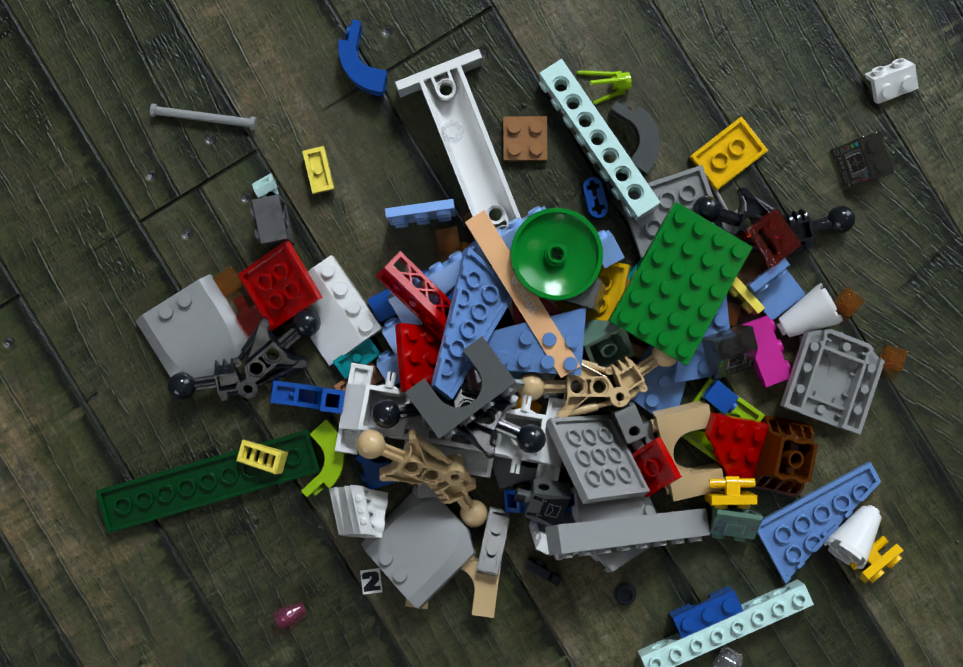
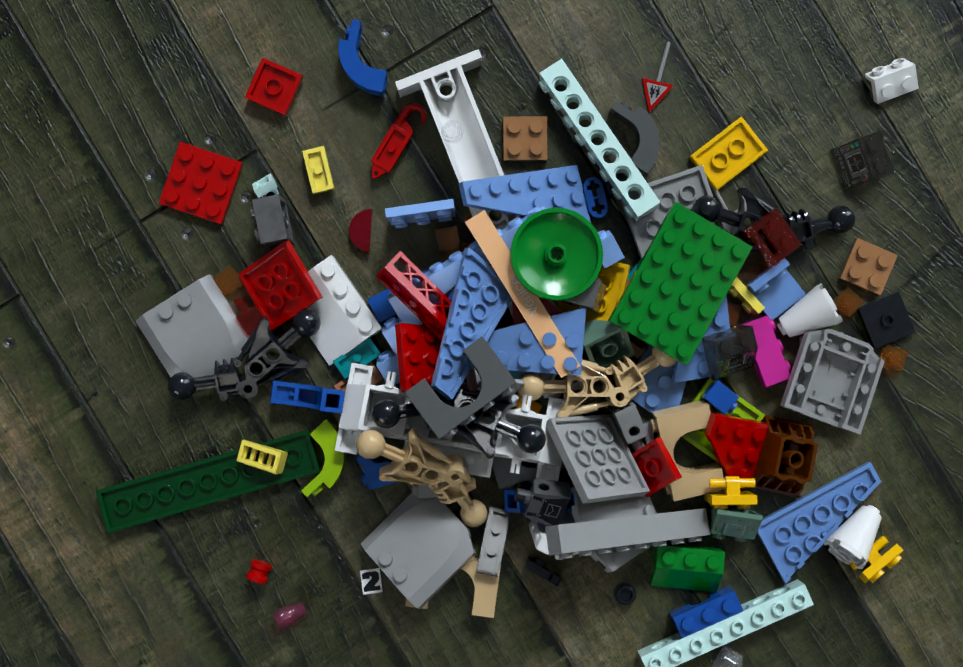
light grey bar [150,104,257,130] -> none
white slope [329,485,388,538] -> none
lime plant [577,71,632,105] -> none
none -> red plate [159,142,244,225]
none -> red plate [245,58,303,116]
none -> red wheel [246,559,272,584]
none -> dark red tile [349,209,373,253]
none -> red plate [371,103,427,180]
none -> medium blue wing [459,165,591,223]
none -> piece [642,42,674,113]
none -> green slope [650,542,725,593]
none -> medium nougat plate [838,238,898,296]
none -> black plate [856,292,916,349]

